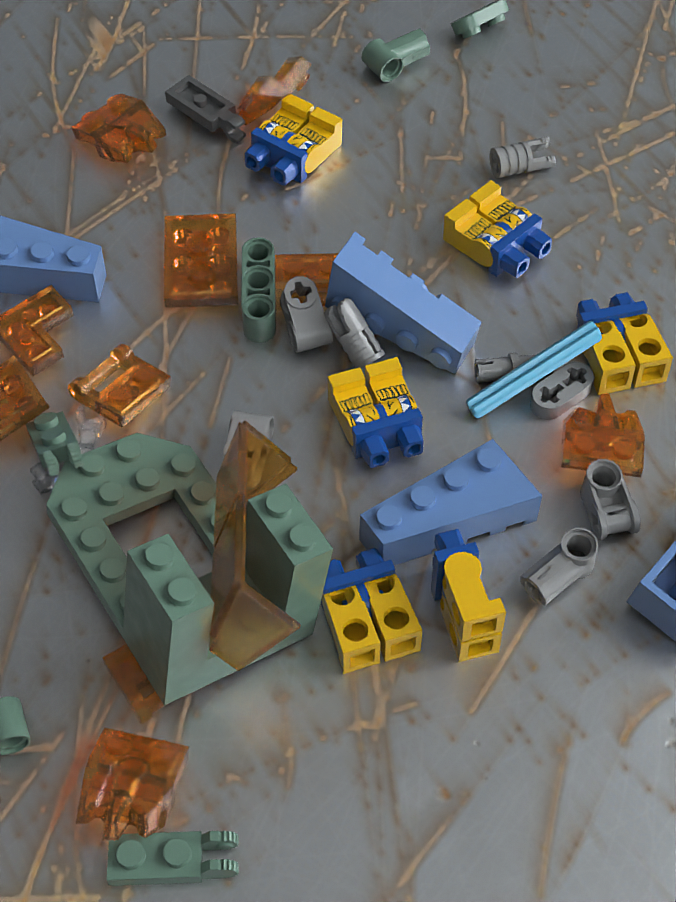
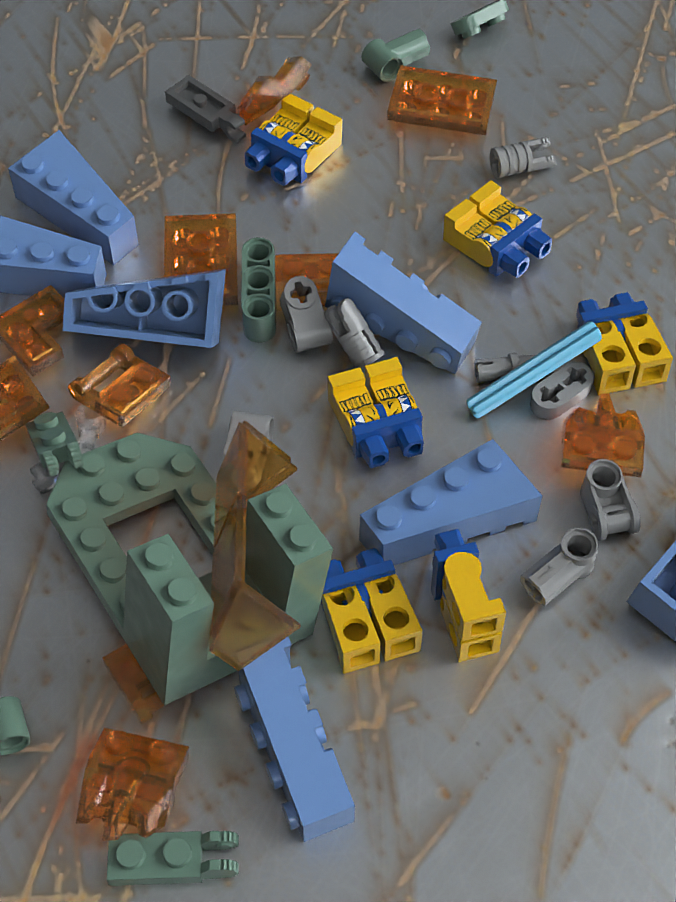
clear orange plate [71,94,166,163] -> none
none -> medium blue wedge [8,130,139,265]
none -> medium blue wedge [62,269,226,348]
none -> medium blue wedge [234,630,355,842]
none -> clear orange plate [387,65,497,135]

